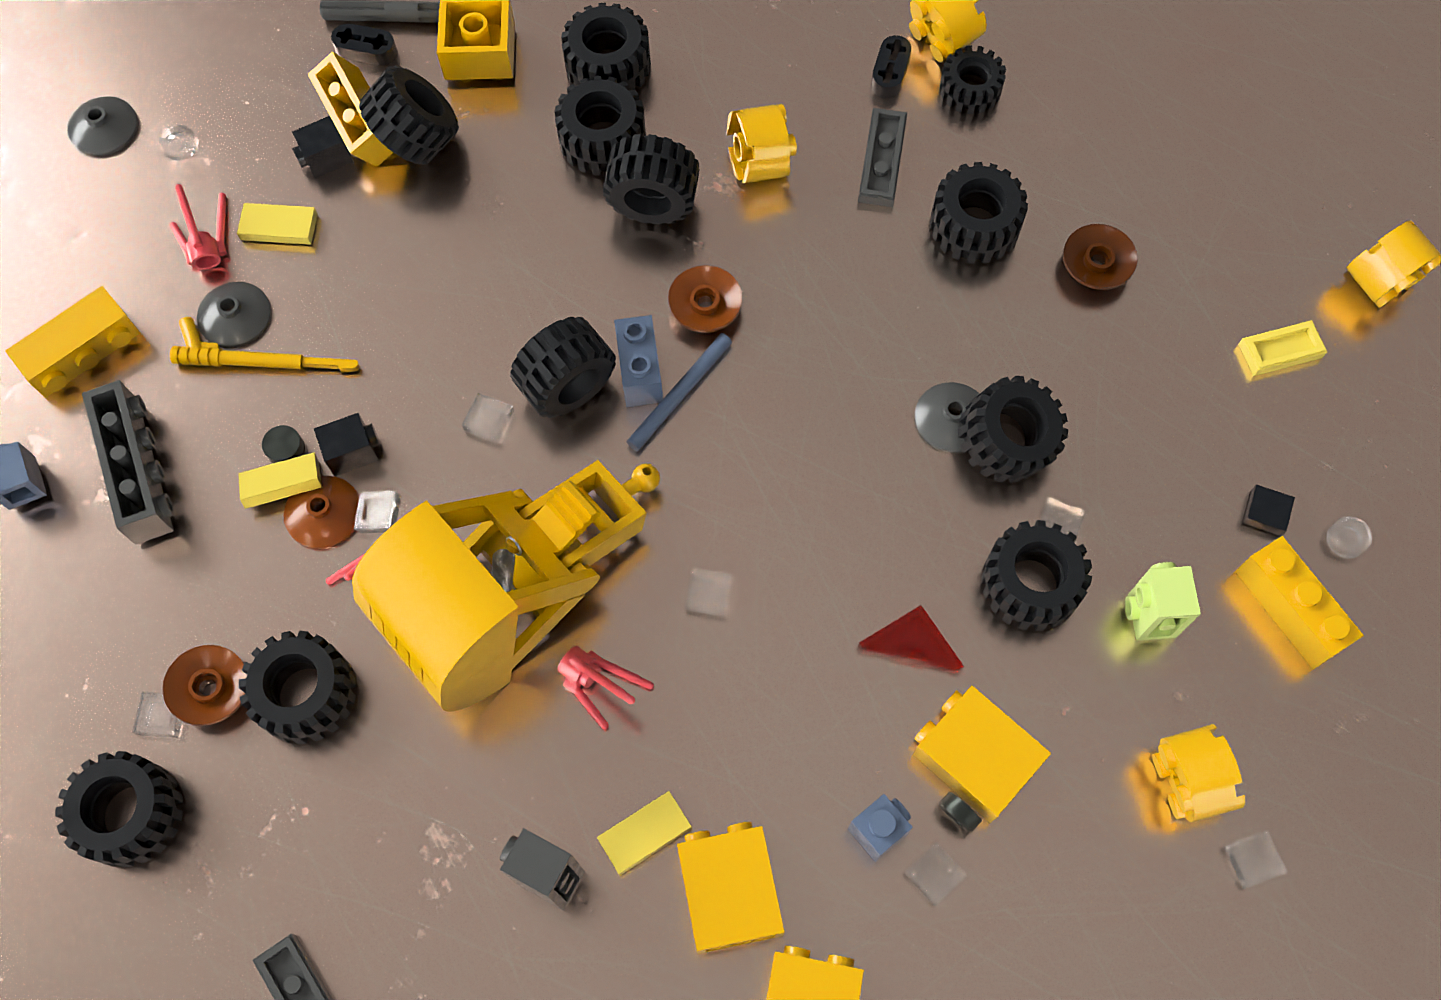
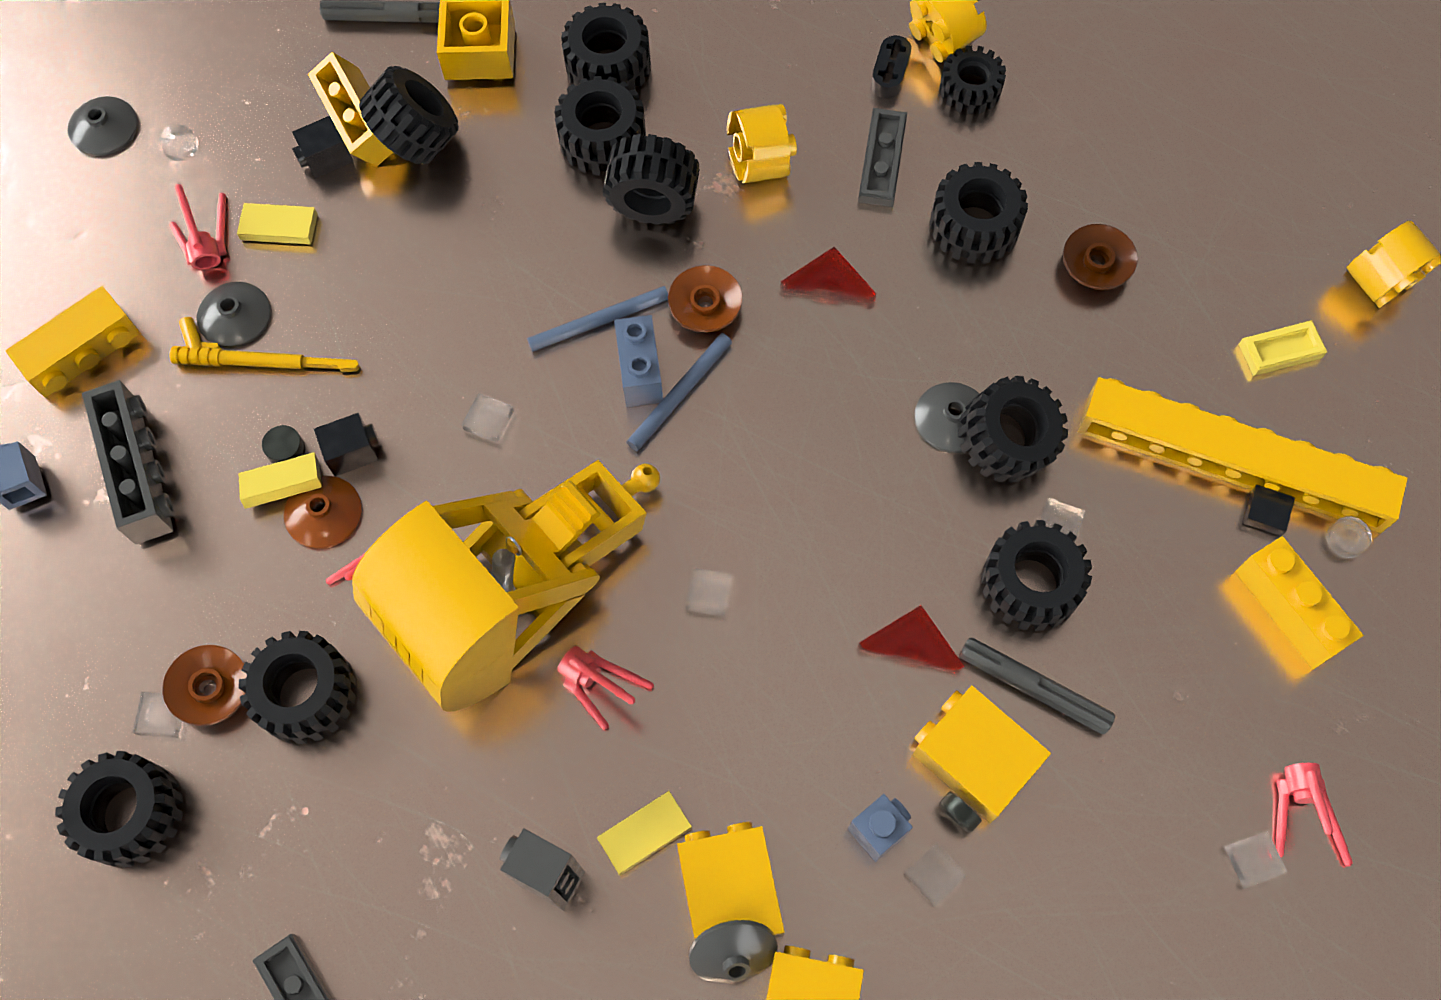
black beam [331,24,398,65] -> none
clear tile [354,491,402,533] -> none
black tyre [510,317,616,418] -> none
yellowish green brick [1125,562,1201,641] -> none
yellow brick [1152,724,1245,822] -> none
none -> sand blue bar [527,286,668,352]
none -> dark grey dish [689,920,778,983]
none -> clear red tile [780,247,876,303]
none -> dark grey axle [960,638,1115,734]
none -> yellow brick [1077,377,1408,533]
none -> coral plant [1275,763,1353,867]

